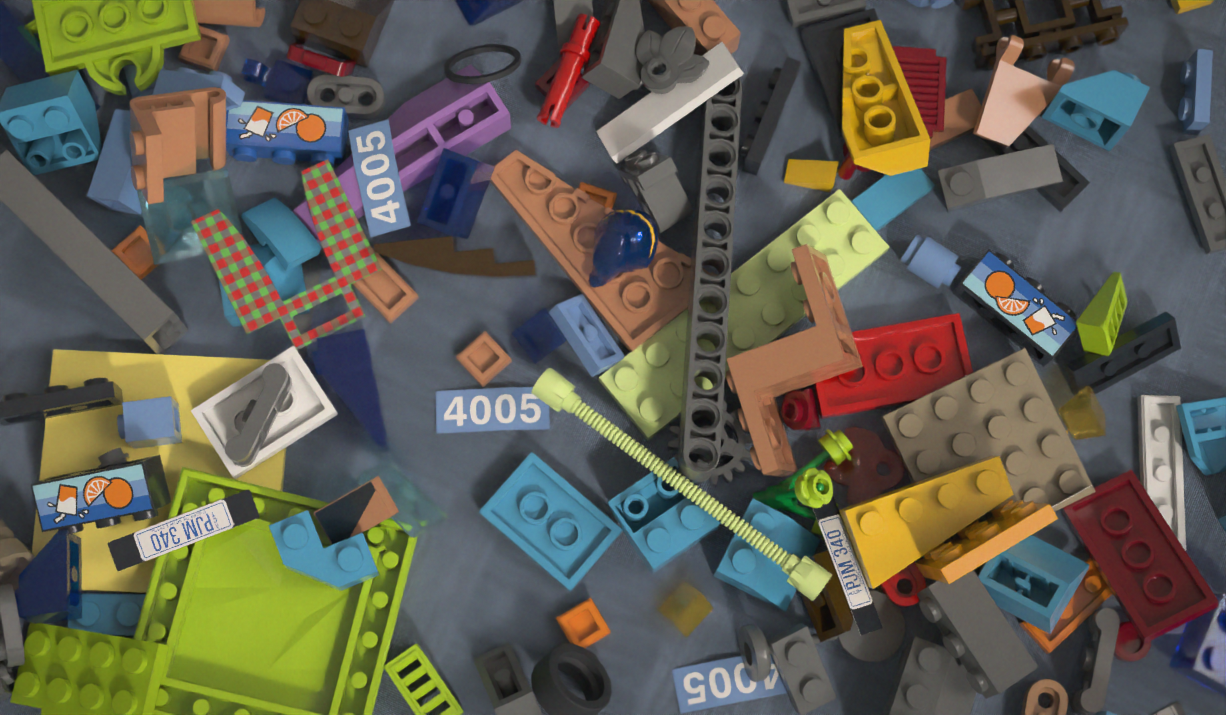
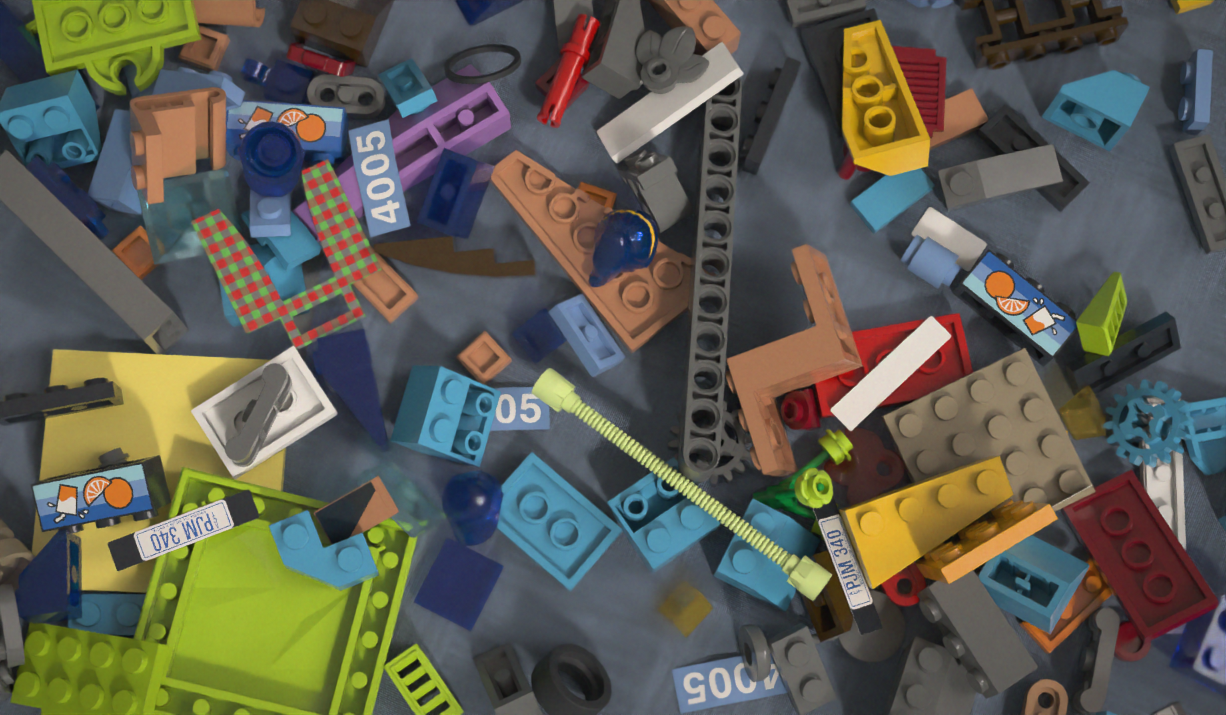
medium blue brick [117,396,182,449] -> none
orange tile [556,597,611,649] -> none
yellowish green plate [599,189,889,440] -> none
yellow piece [784,159,839,192] -> none
flag [973,35,1075,147] -> none
none -> clear blue plate [26,156,110,241]
none -> clear blue hat [238,121,305,197]
none -> medium blue plate [249,172,291,237]
none -> dark azure plate [378,58,438,118]
none -> dark azure slope [390,365,501,467]
none -> clear blue piece [414,537,505,632]
none -> clear blue hat [441,470,504,546]
none -> white sticker [831,316,951,431]
none -> white sticker [911,207,987,271]
none -> dark azure gear [1103,379,1195,468]

